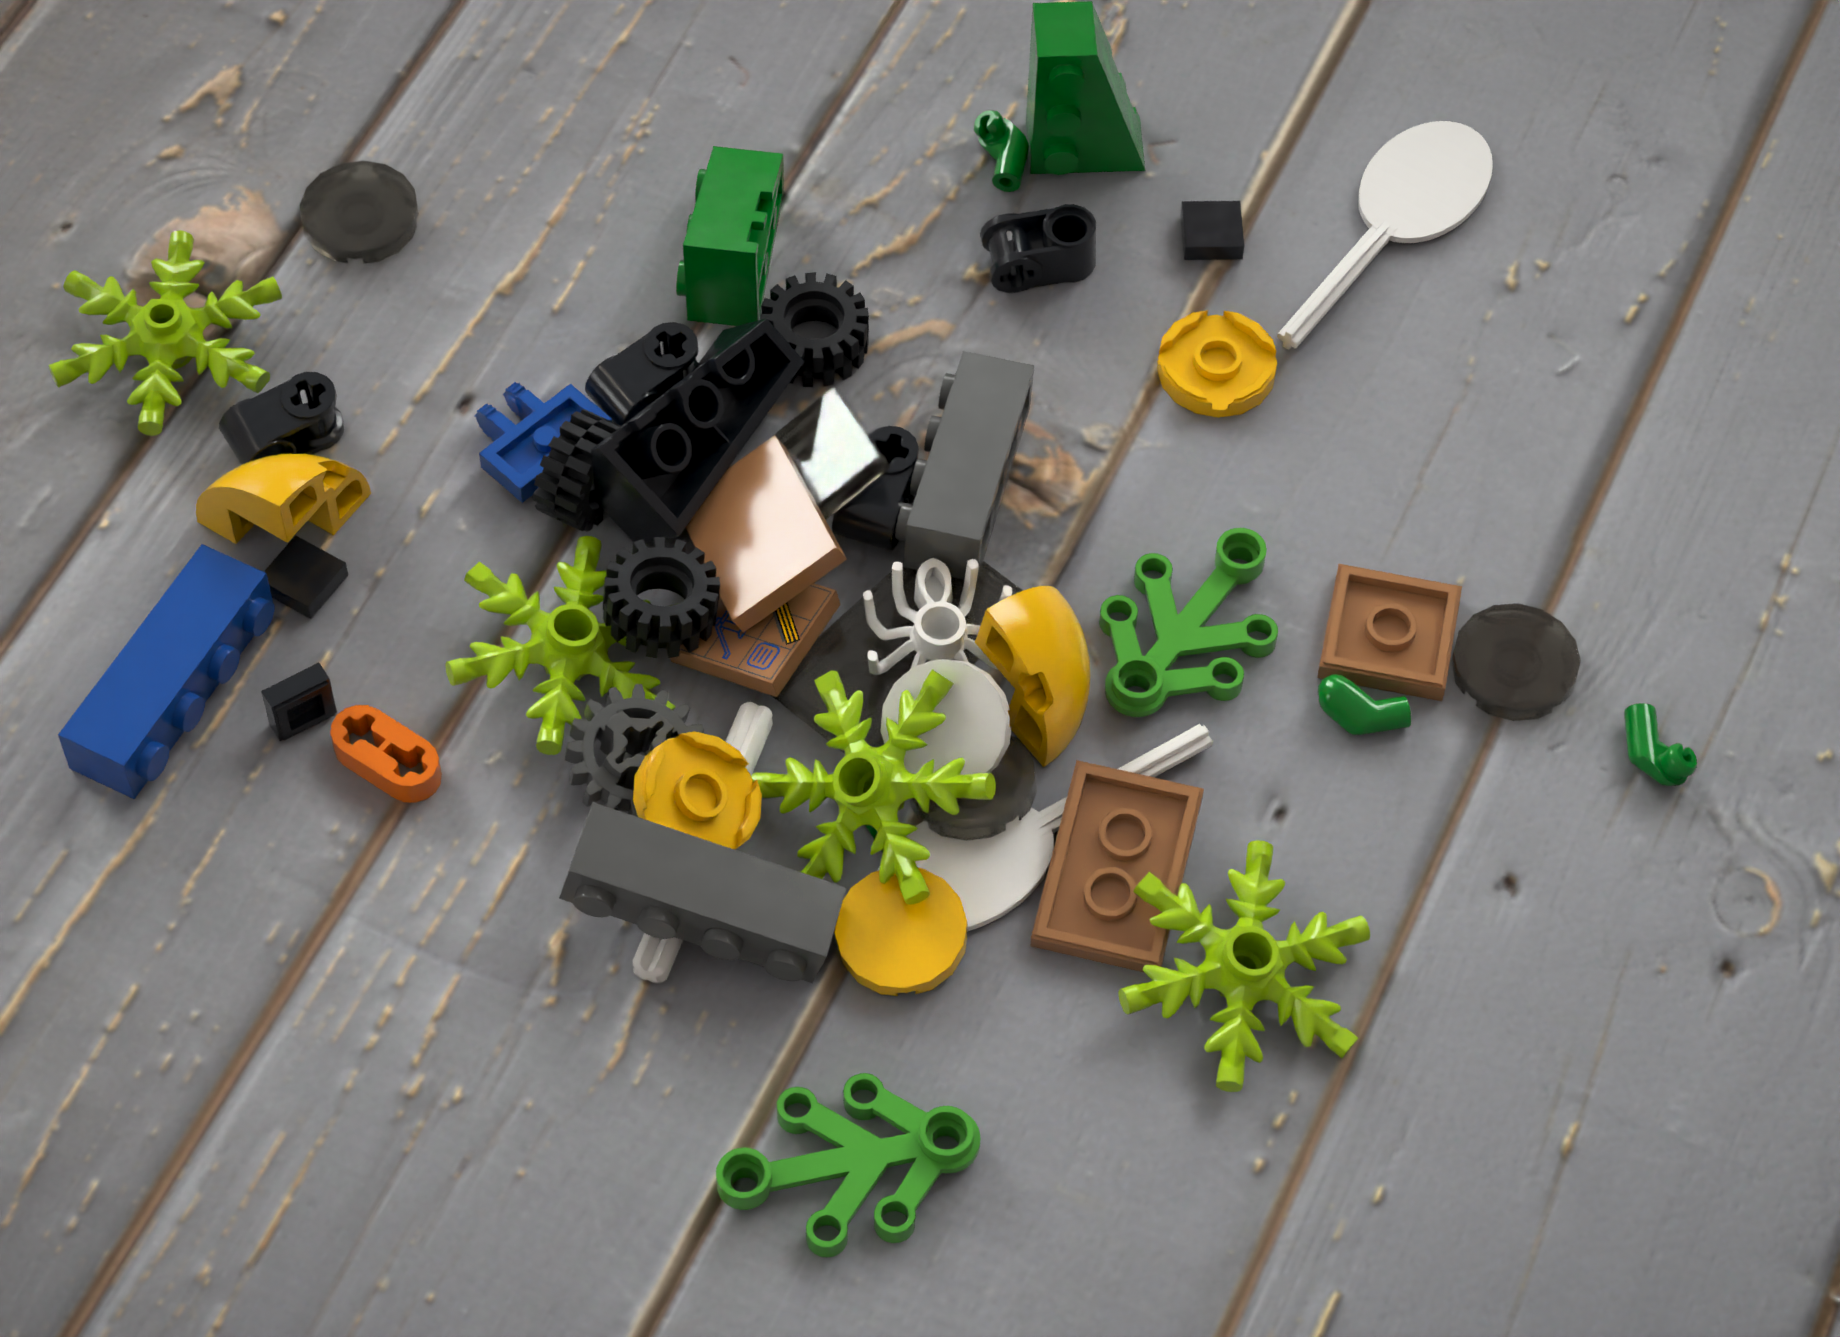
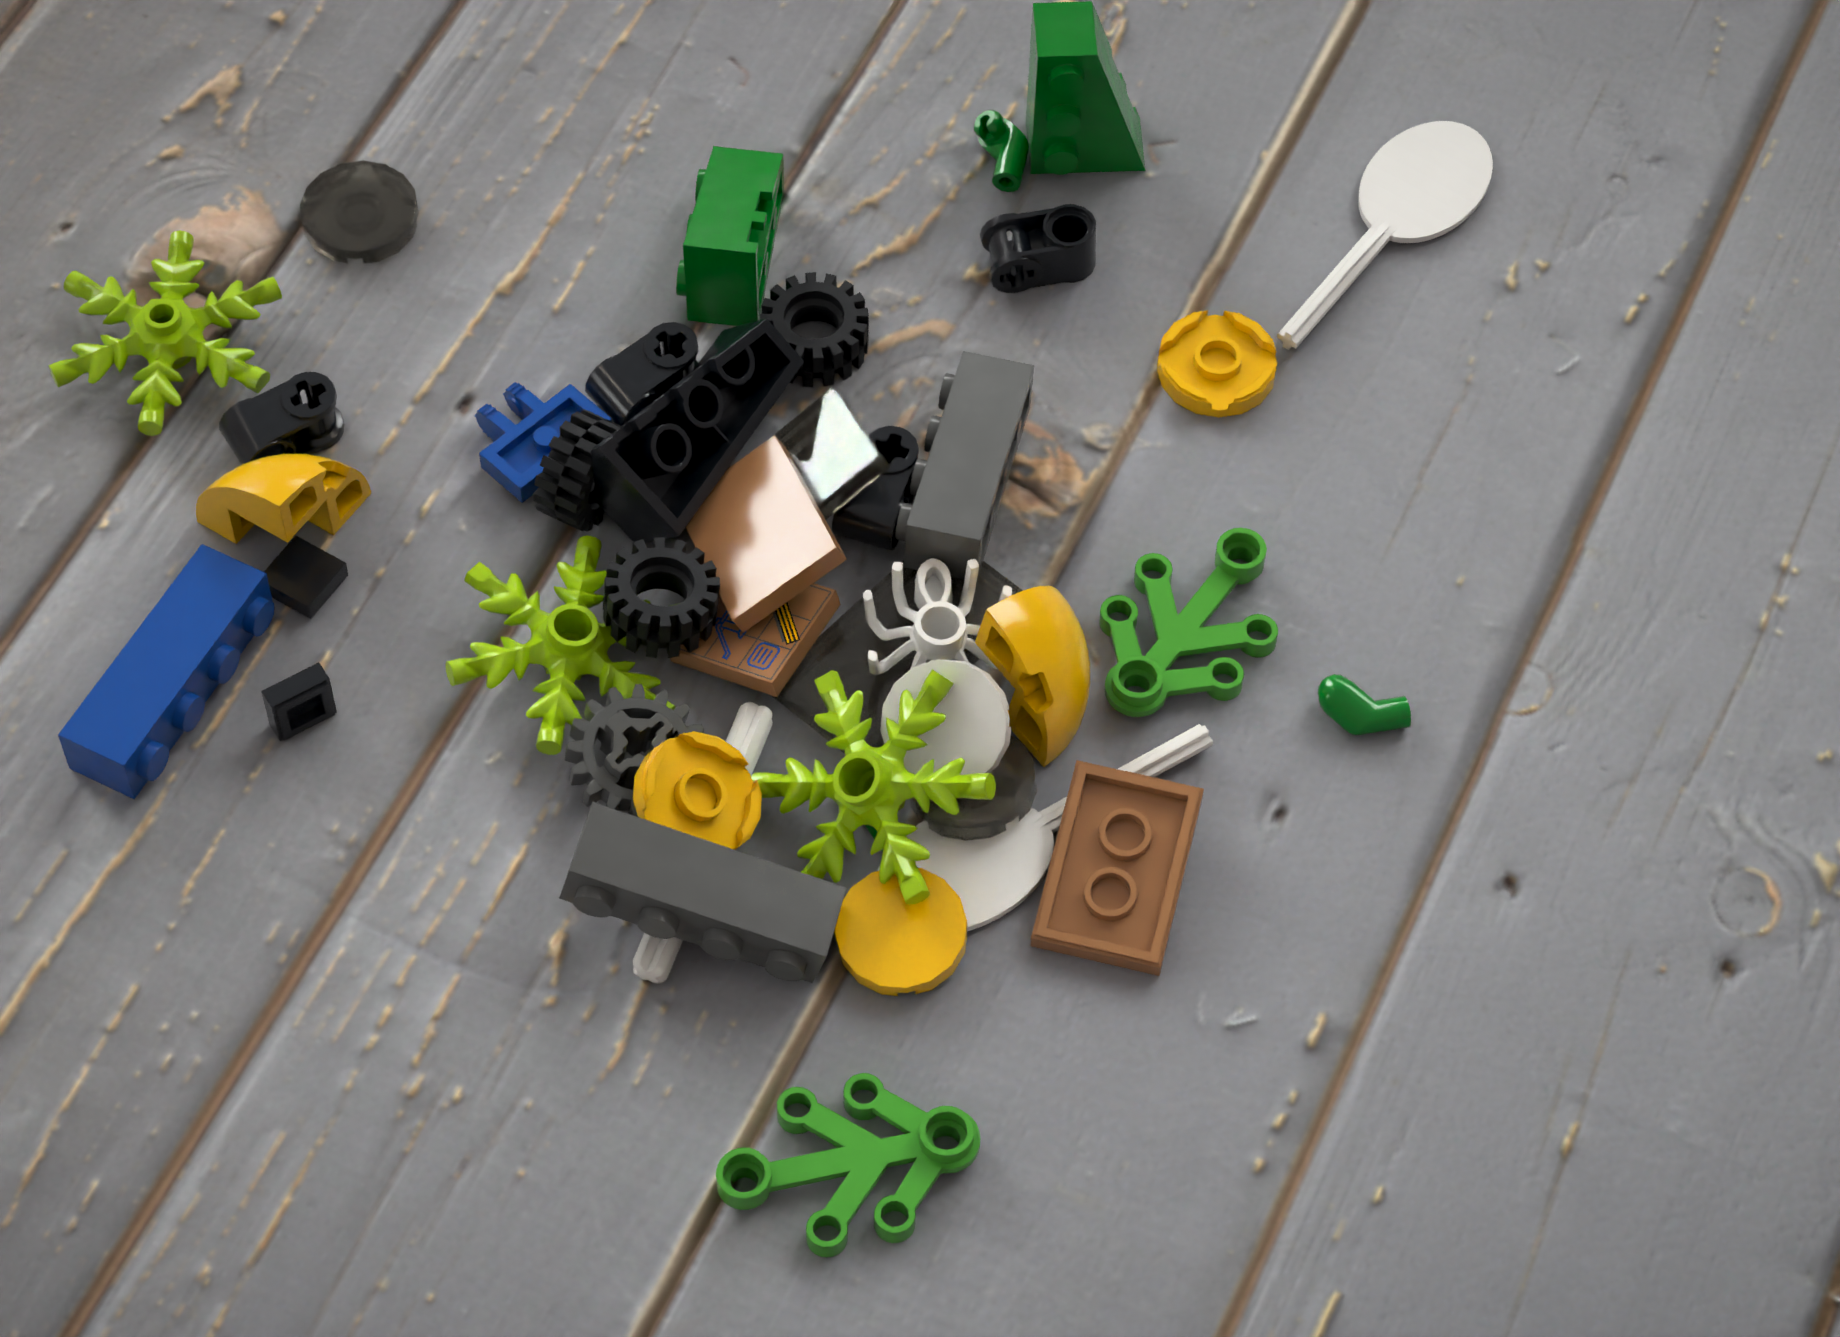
orange beam [330,705,442,803] -> none
lime piece [1118,840,1370,1092] -> none
black tile [1180,201,1244,260] -> none
medium nougat tile [1317,564,1462,701] -> none
clear smoke tile [1451,603,1581,721] -> none
green arm [1624,703,1697,786] -> none

